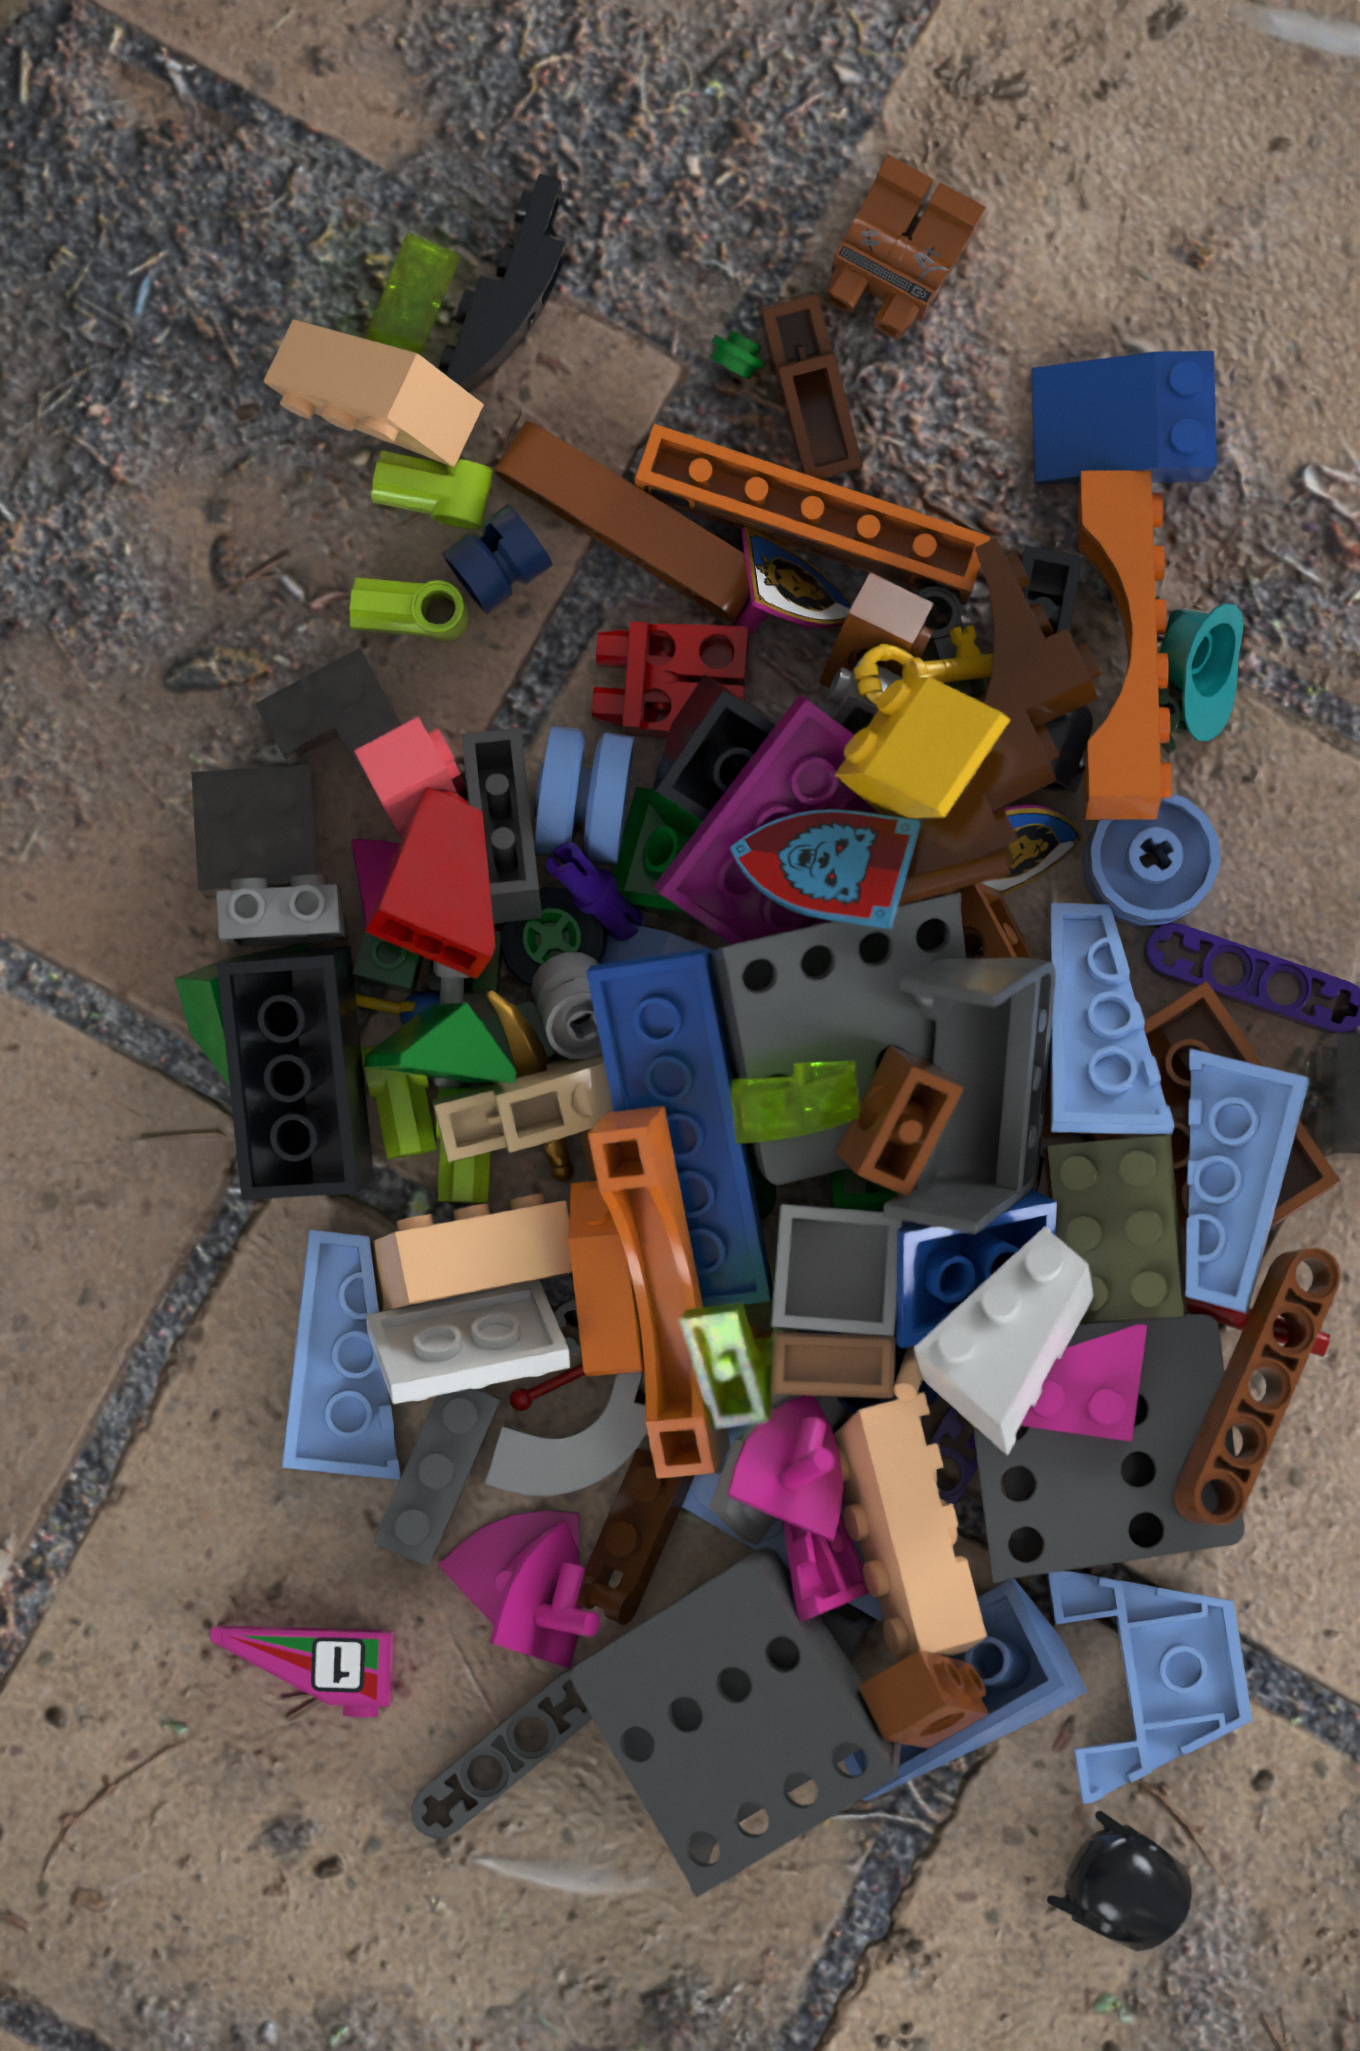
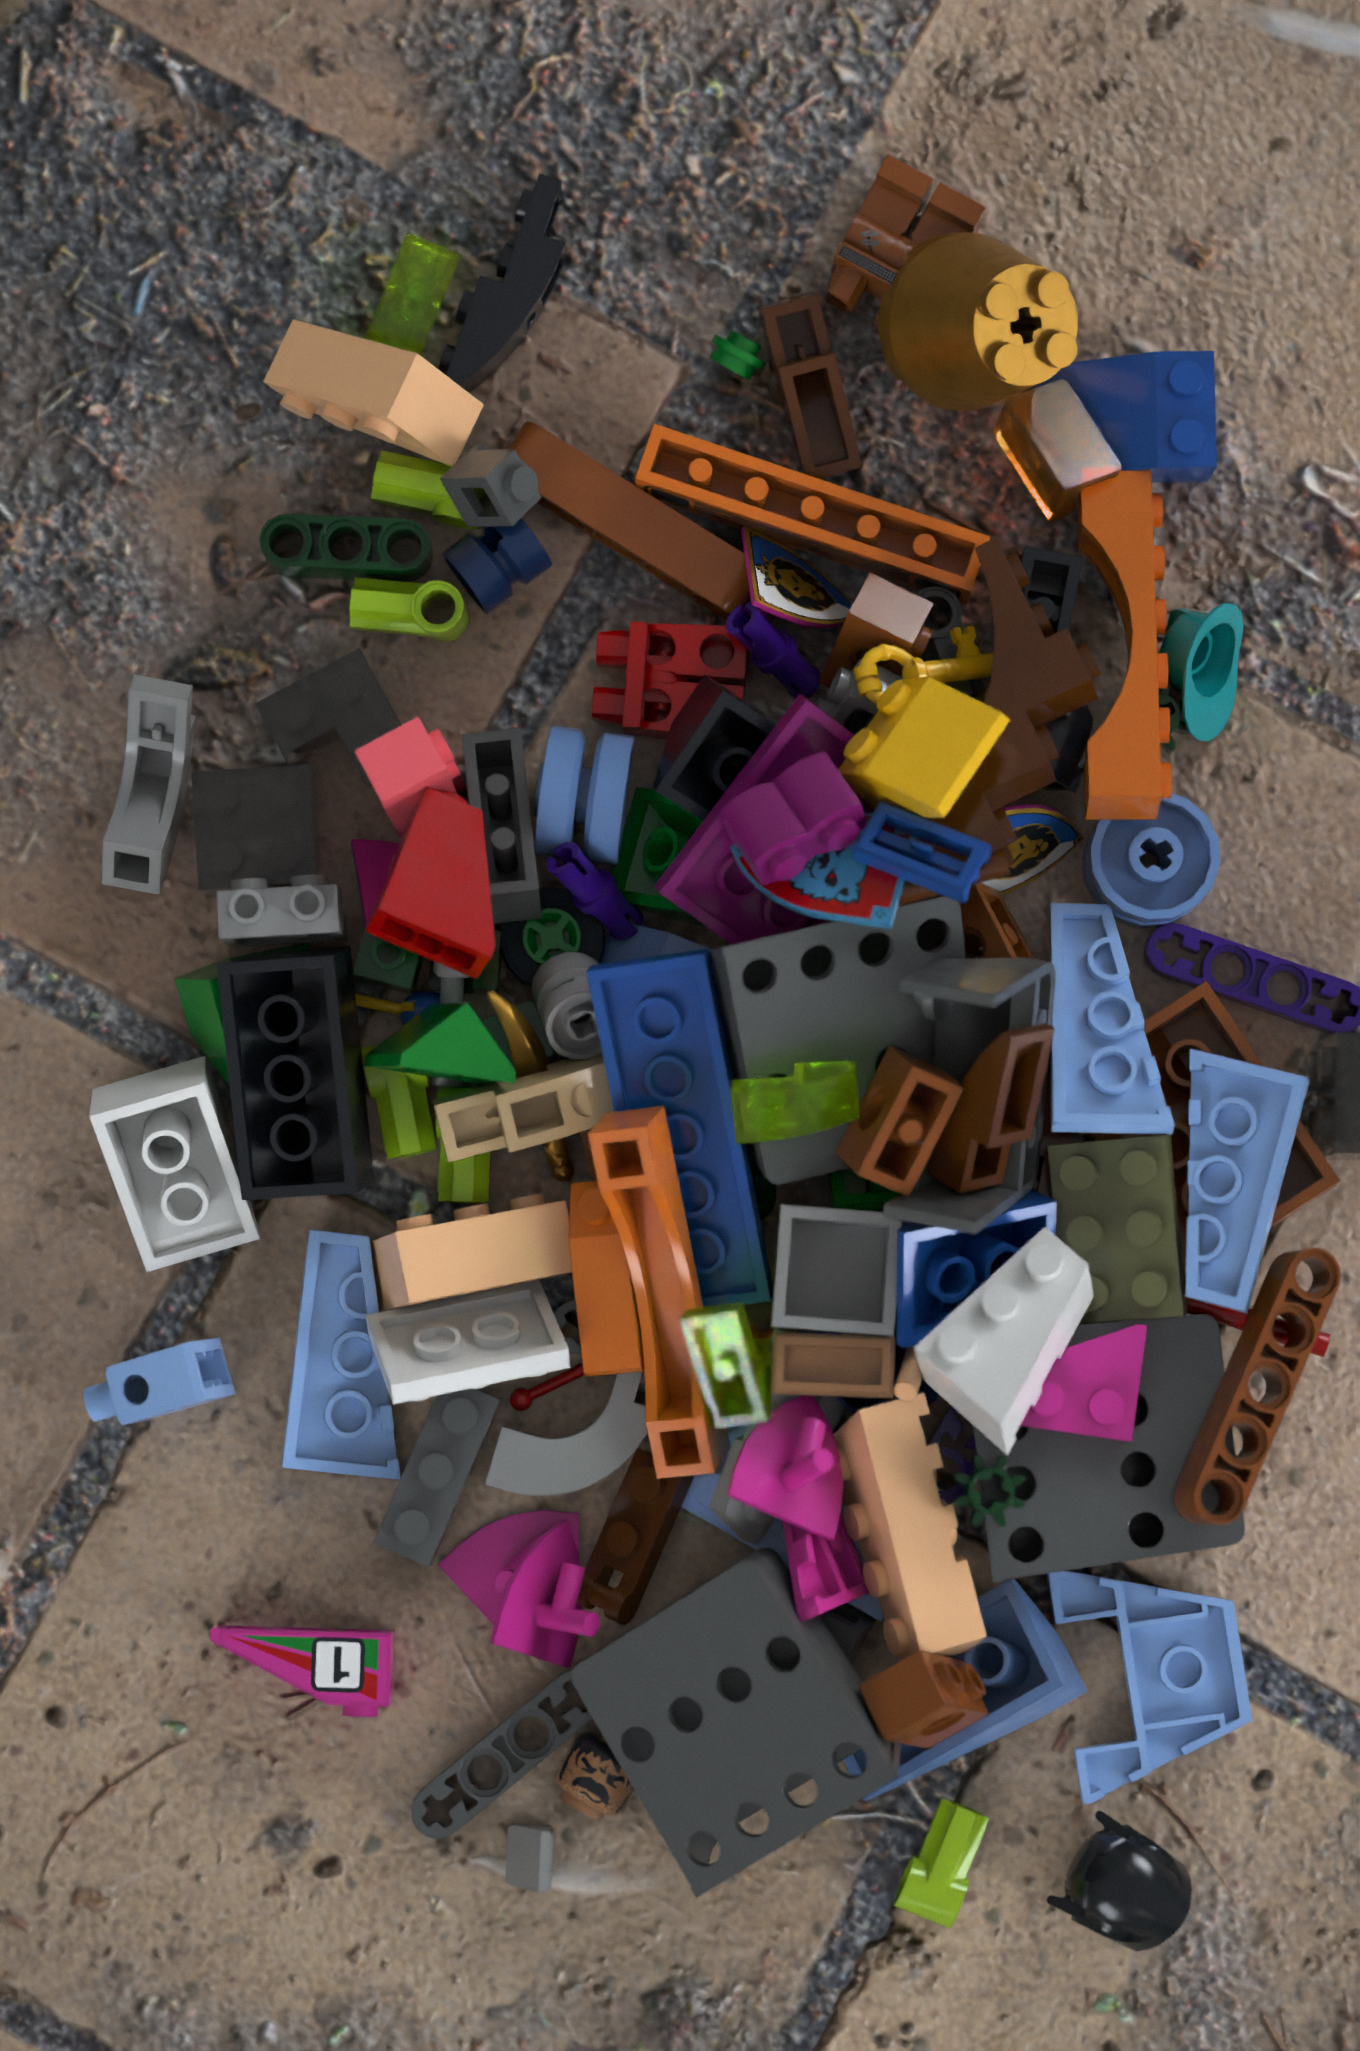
none -> light blue torso [83,1337,236,1426]
none -> white slope [89,1056,260,1272]
none -> light grey arch [101,674,196,895]
none -> dark green beam [259,514,433,582]
none -> dark grey brick [440,443,542,527]
none -> light grey slope [506,1823,554,1893]
none -> head [555,1732,635,1821]
none -> magenta brick [720,752,867,885]
none -> dark purple pin [726,602,821,699]
none -> blue tile [853,801,991,904]
none -> pearl gold cone [879,232,1078,411]
none -> lime piece [893,1797,990,1929]
none -> reddish brown slope [927,1023,1055,1193]
none -> dark green gear [951,1454,1026,1527]
none -> clear orange panel [992,379,1122,523]

